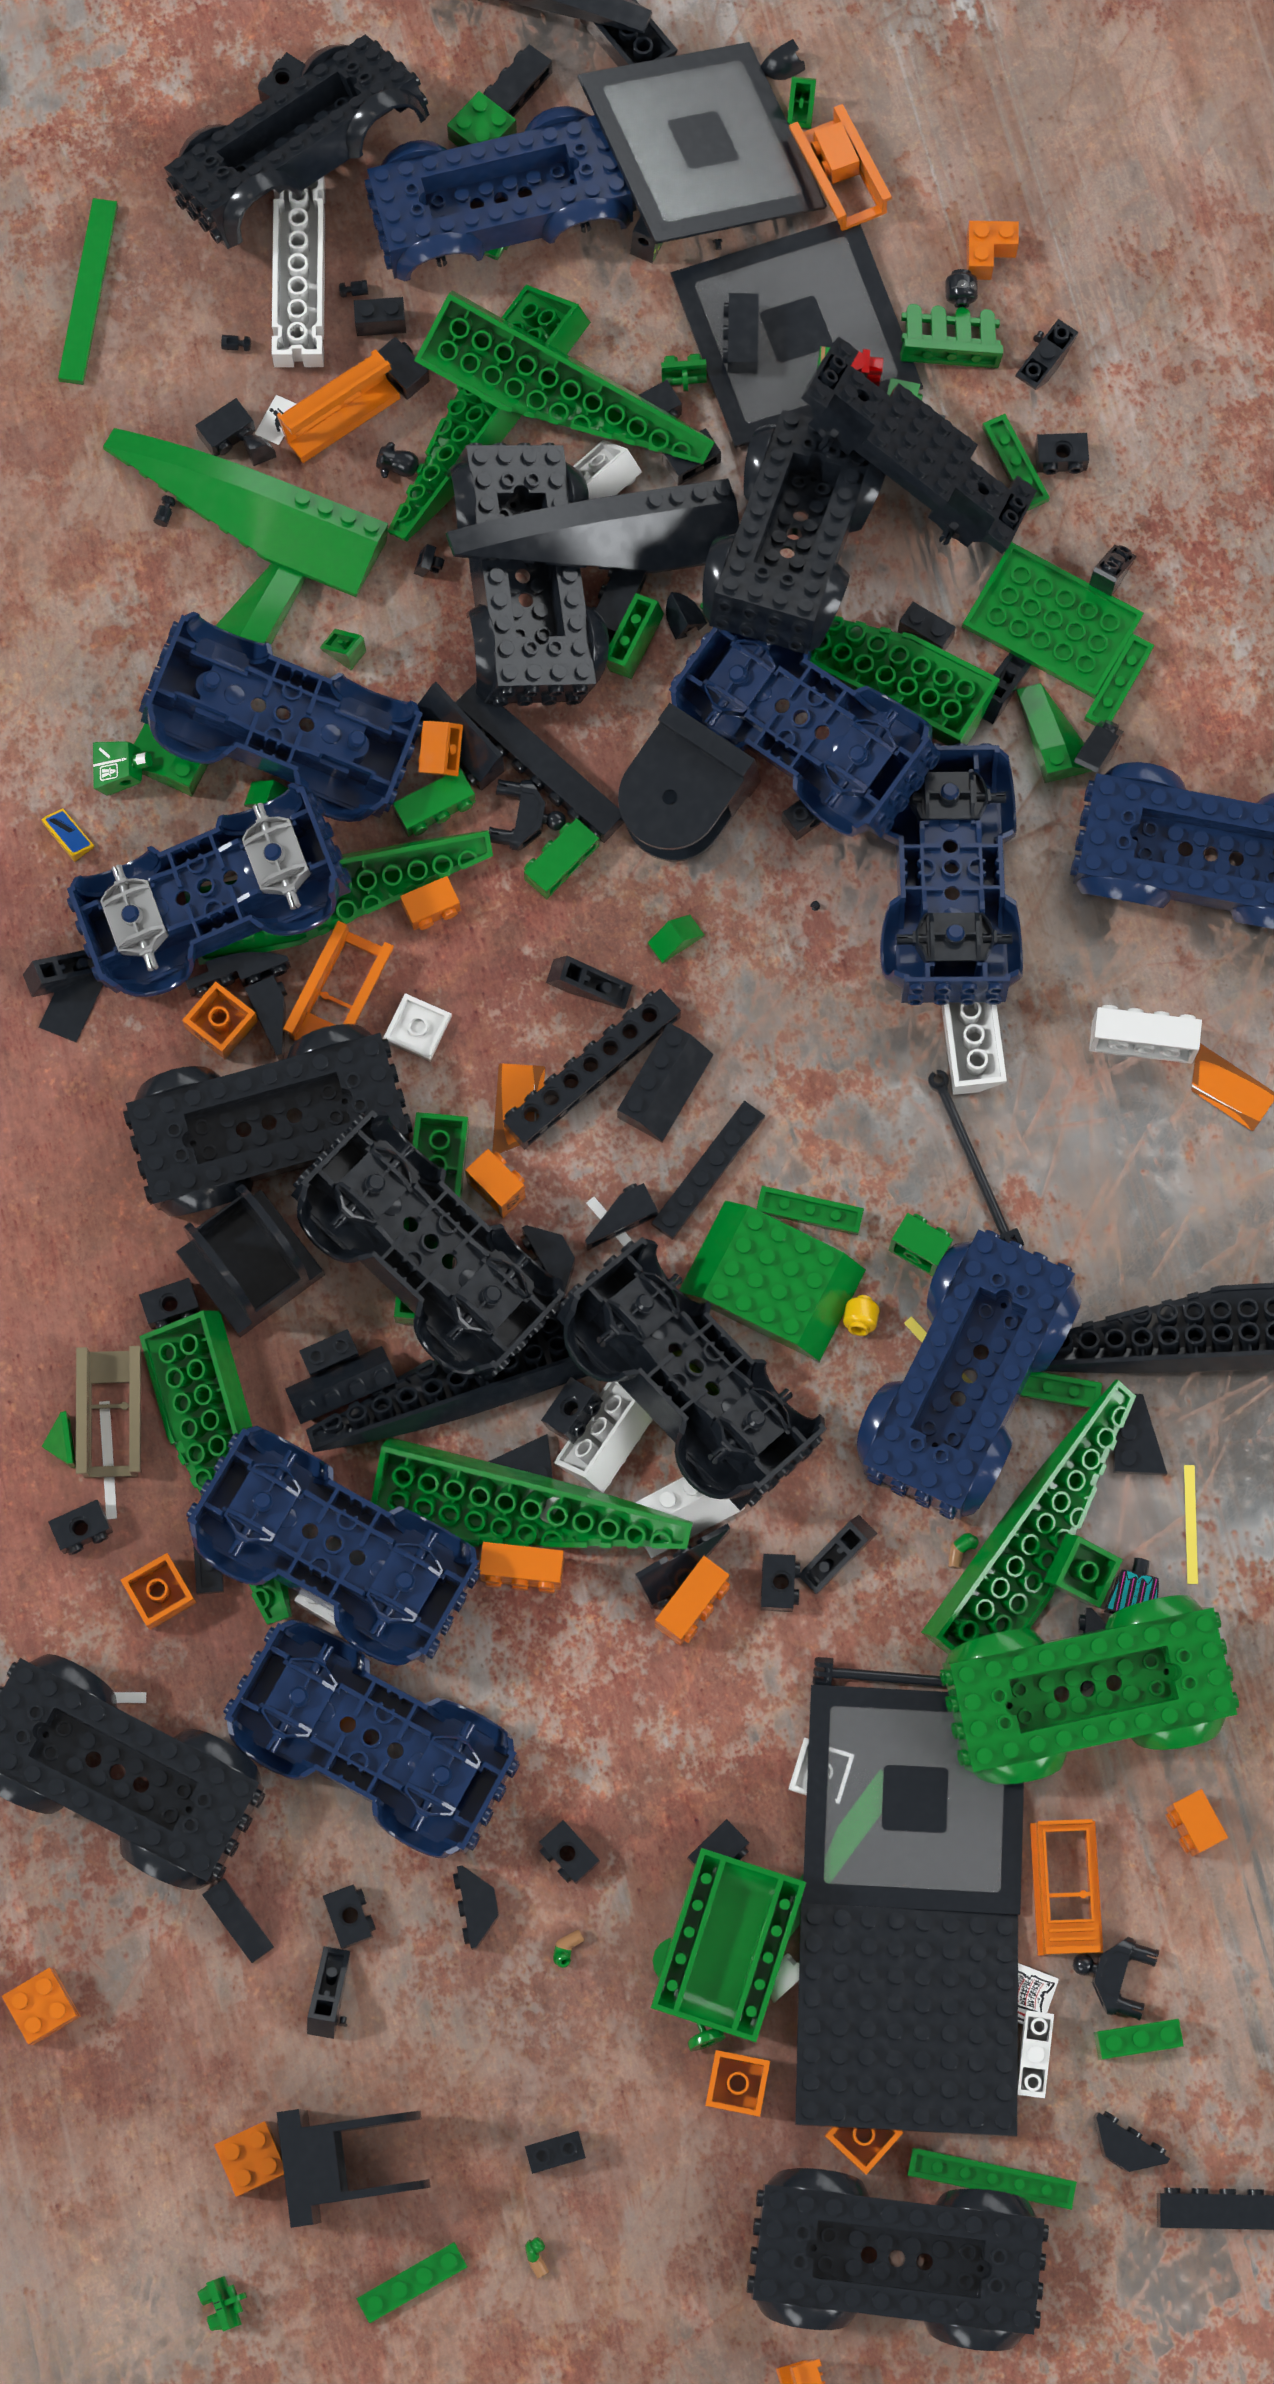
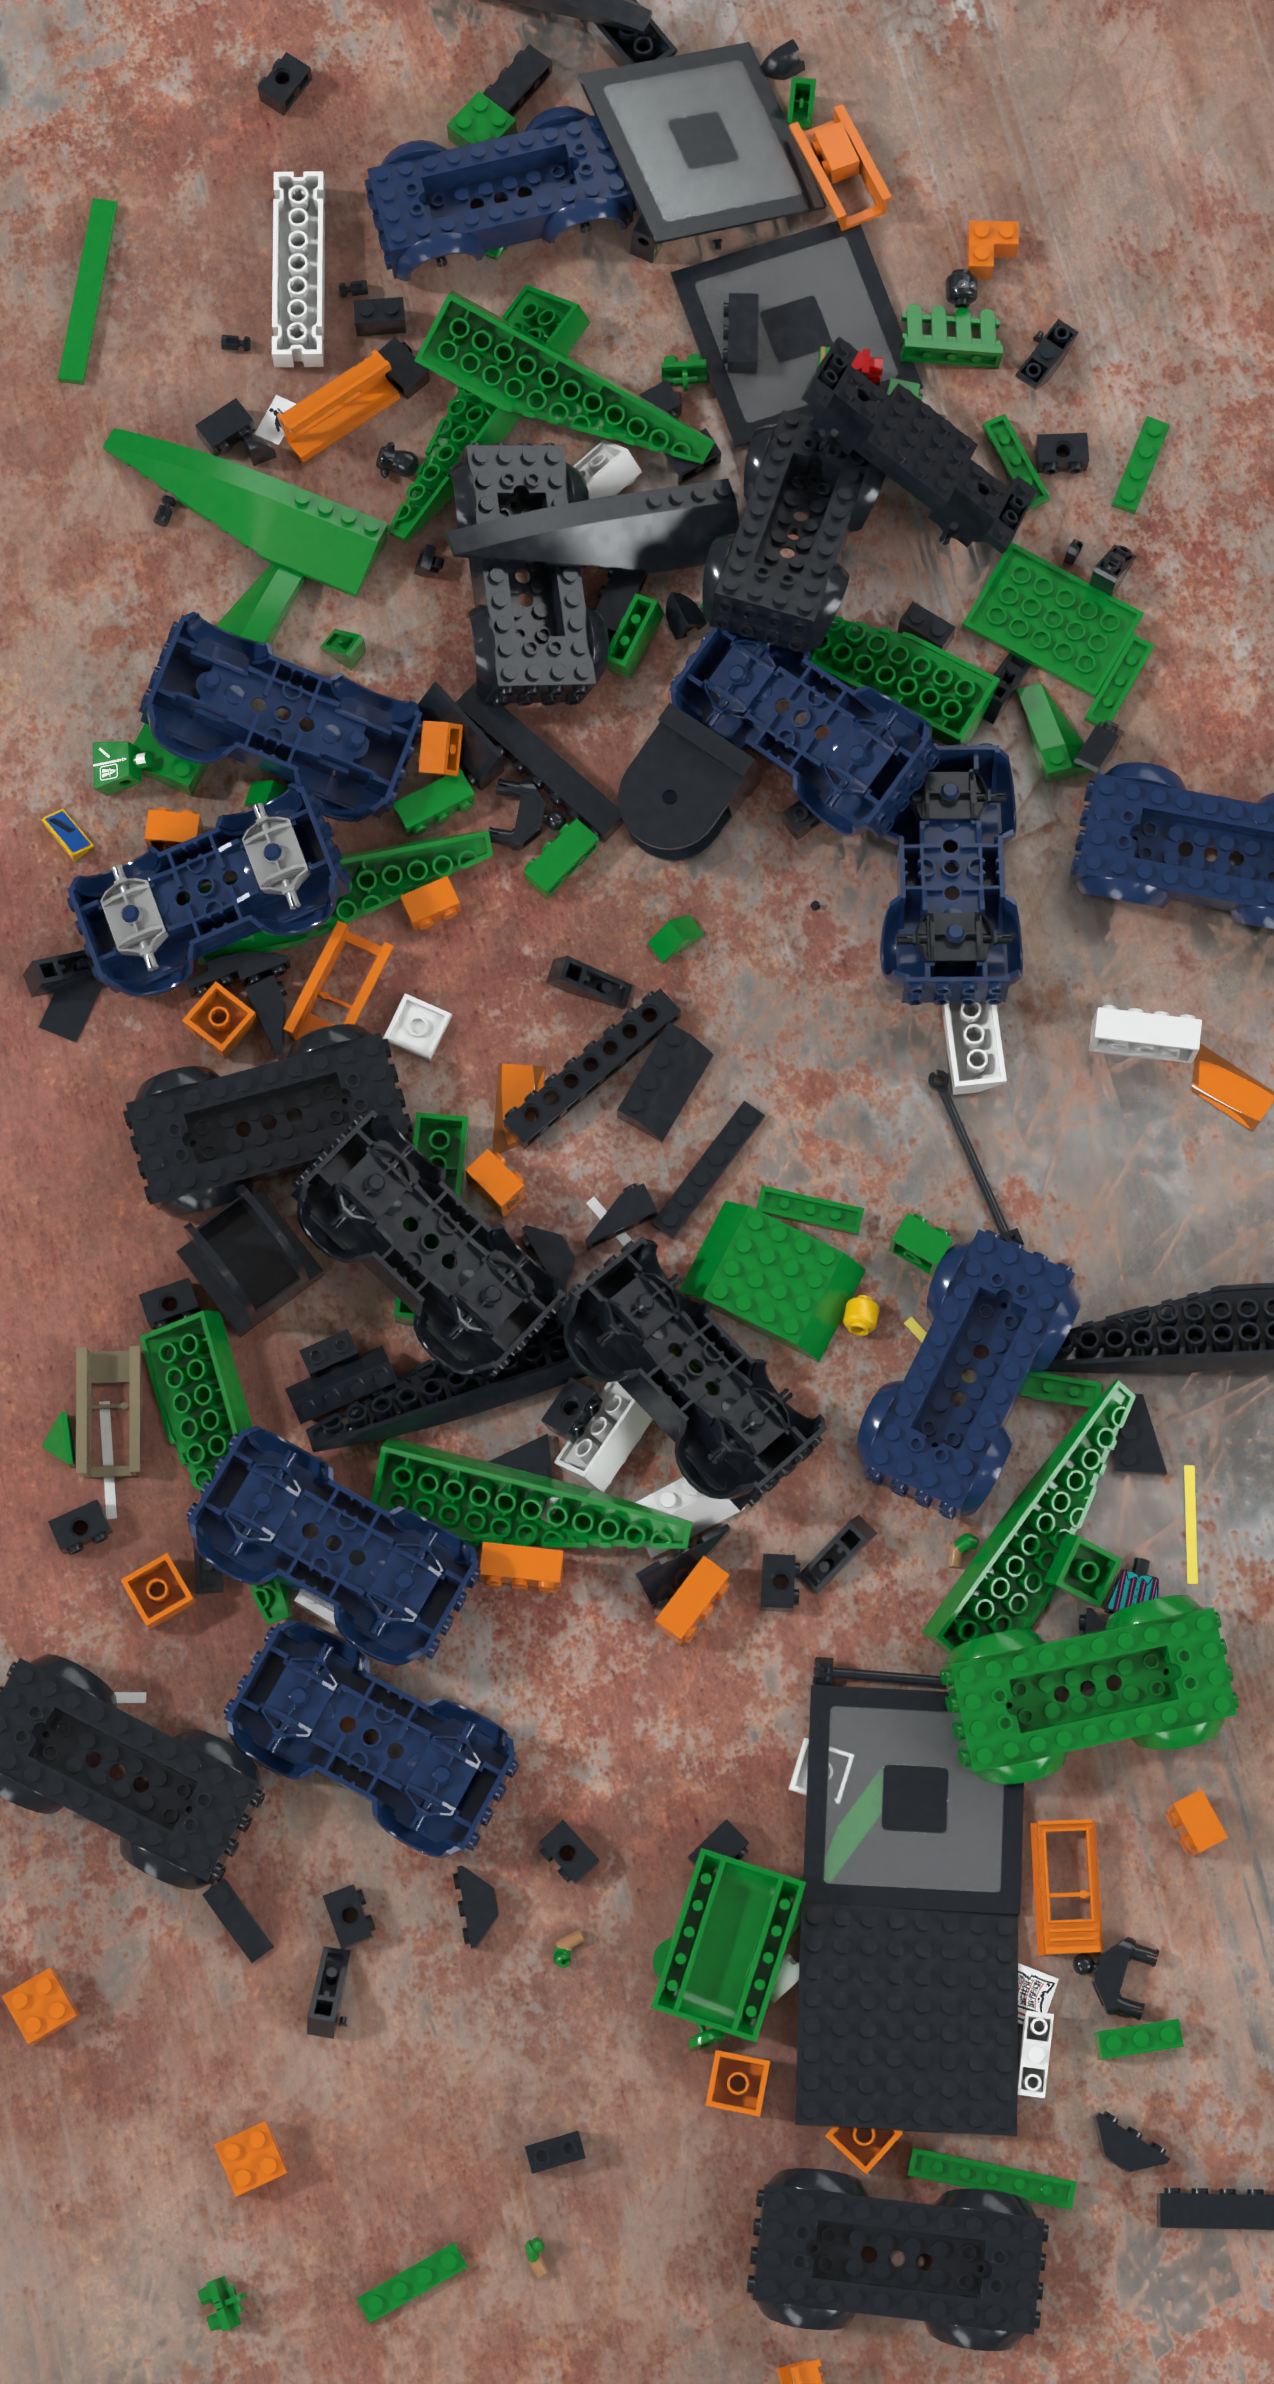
black piece [164,34,430,249] -> none
black piece [277,2109,431,2228] -> none
none -> orange brick [144,807,205,852]
none -> black tile [1064,539,1083,565]
none -> green plate [1111,416,1170,515]

